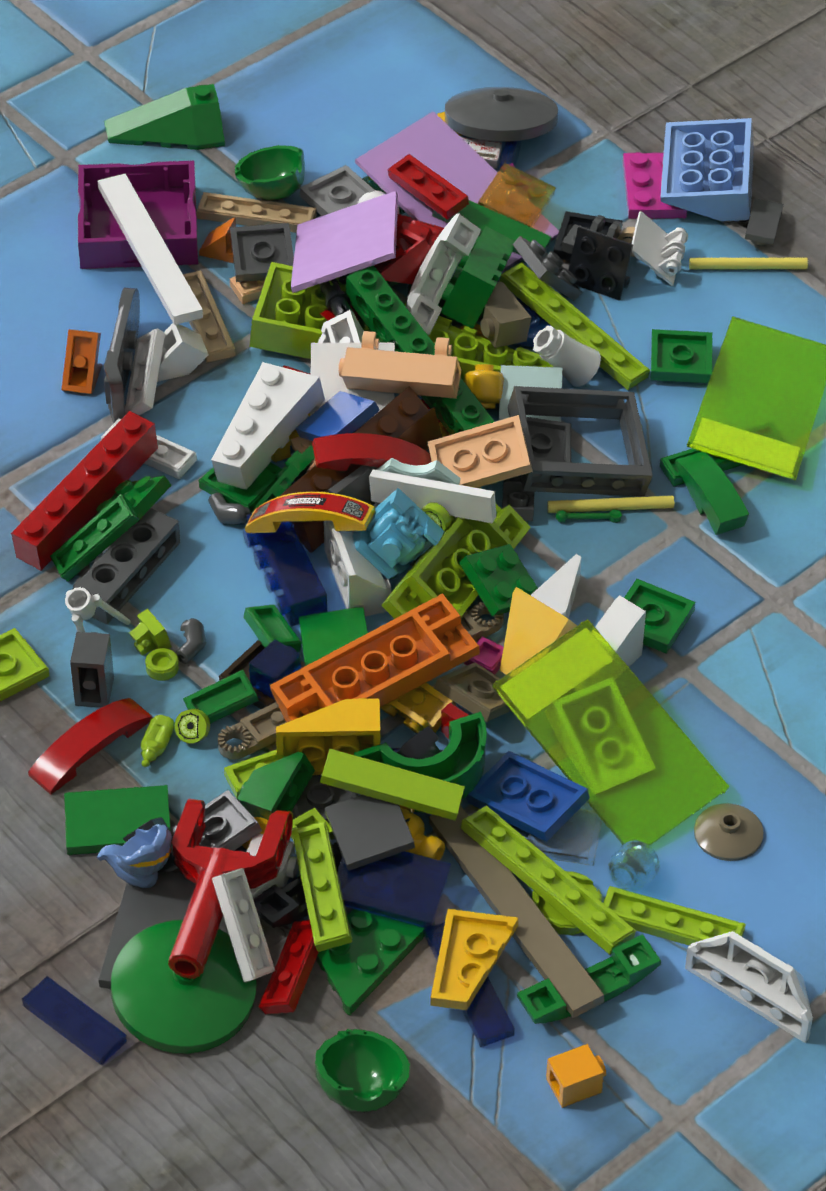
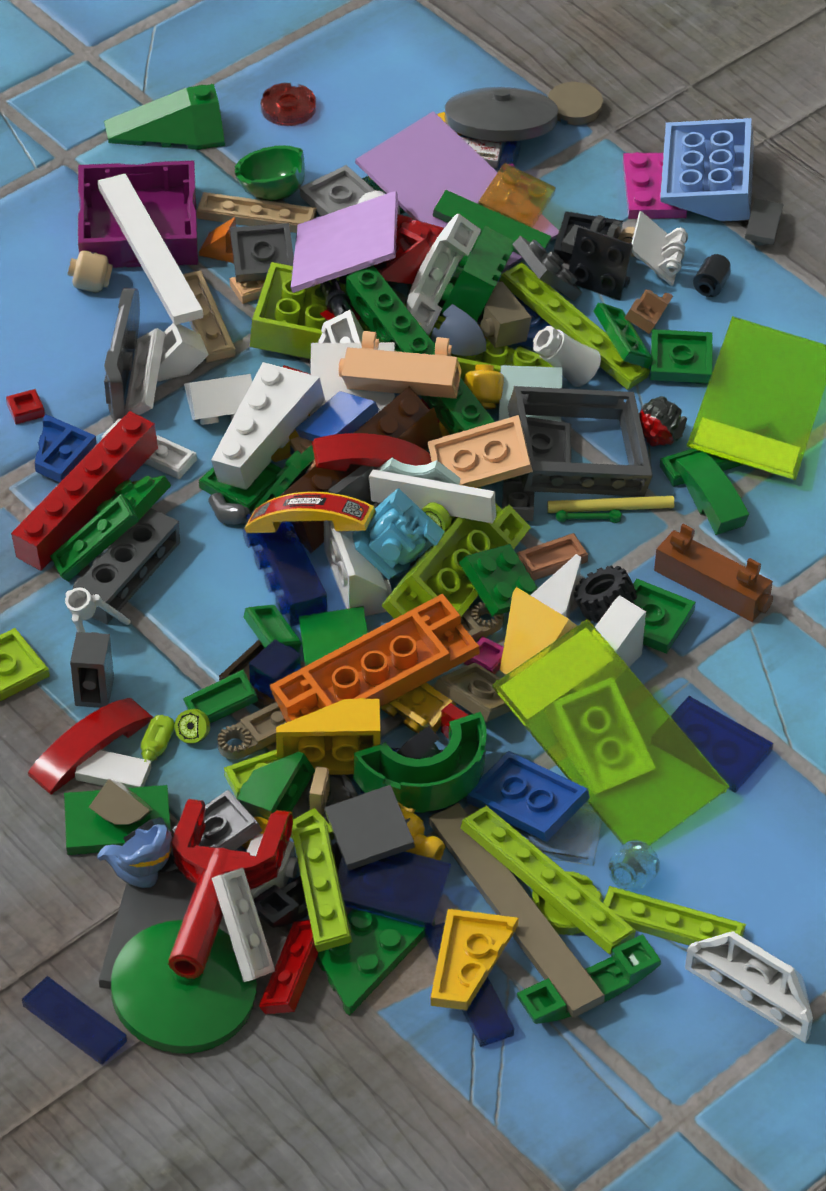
orange slope [61,329,102,394] -> none
lime tile [129,608,172,655] -> none
lime tile [145,648,179,681] -> none
dark grey arm [175,618,206,664] -> none
green cylinder [315,1029,410,1112] -> none
lime tile [320,748,465,821] -> none
red plate [388,154,469,220] -> none
light orange brick [546,1044,606,1108] -> none
light yellow bar [689,258,808,270] -> none
dark tan dish [694,803,764,861] -> none
none -> red tile [6,389,45,424]
none -> blue wing [35,414,97,482]
none -> tan head [67,251,113,293]
none -> white tile [75,750,151,788]
none -> dark tan brick [89,779,153,824]
none -> white slope [184,374,252,425]
none -> clear red tile [260,83,316,126]
none -> tan tile [309,766,330,815]
none -> sand blue brick [430,304,486,356]
none -> nougat tile [517,533,588,580]
none -> dark tan tile [548,82,603,125]
none -> black tyre [573,565,637,623]
none -> green tile [593,303,653,368]
none -> medium nougat slope [624,290,673,334]
none -> piece [639,396,687,447]
none -> clear blue tile [651,696,774,793]
none -> dark orange brick [654,524,773,622]
none -> black brick [693,254,731,297]

